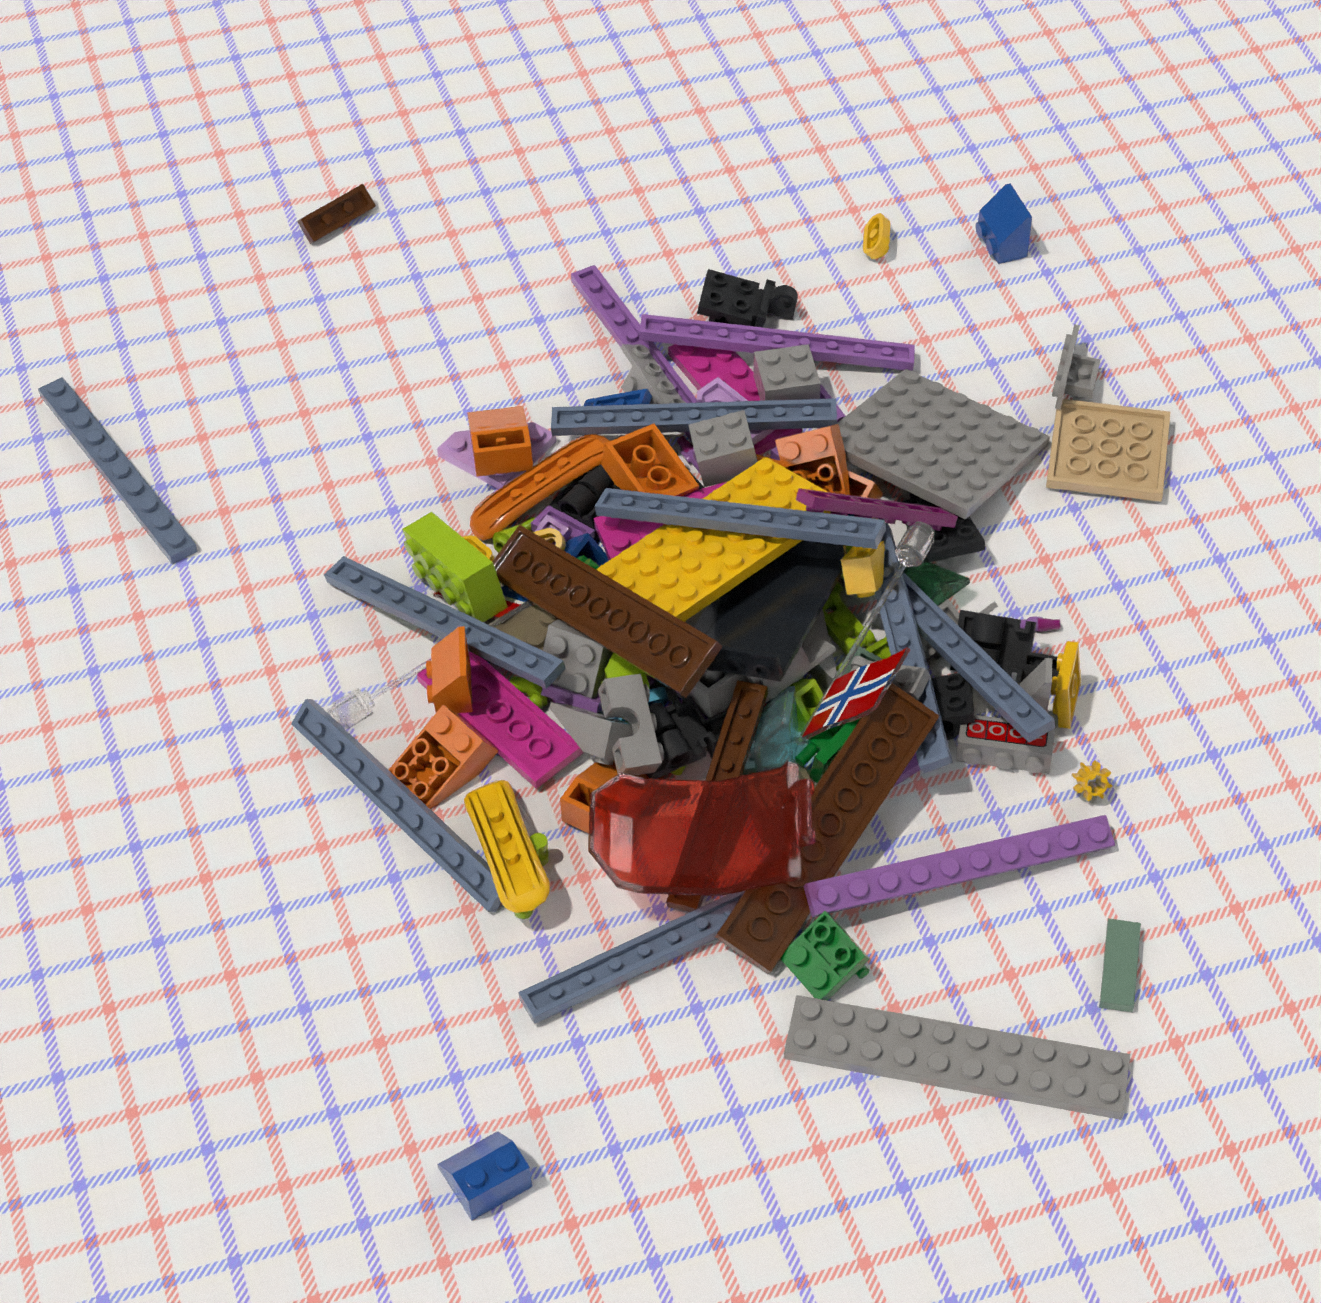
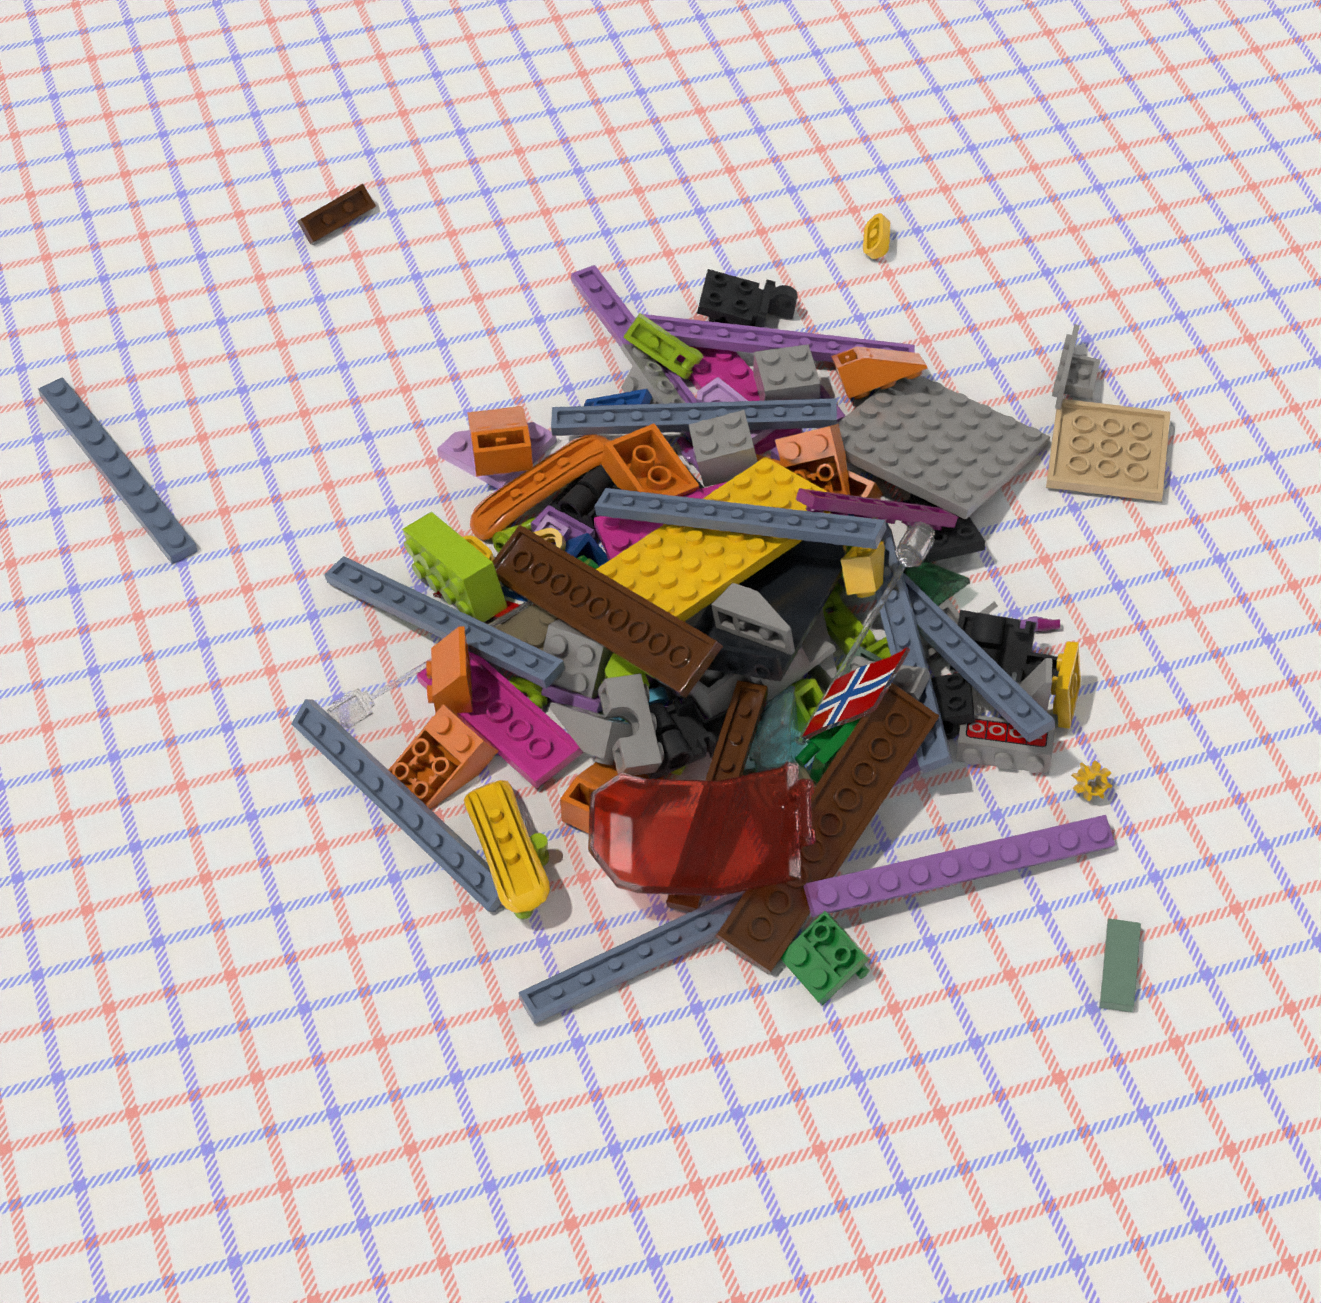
blue slope [437,1131,532,1221] -> none
light grey plate [784,995,1130,1120] -> none
blue slope [975,183,1032,264] -> none
none -> lime plate [623,313,703,379]
none -> light grey slope [711,583,795,655]
none -> orange slope [831,346,928,399]

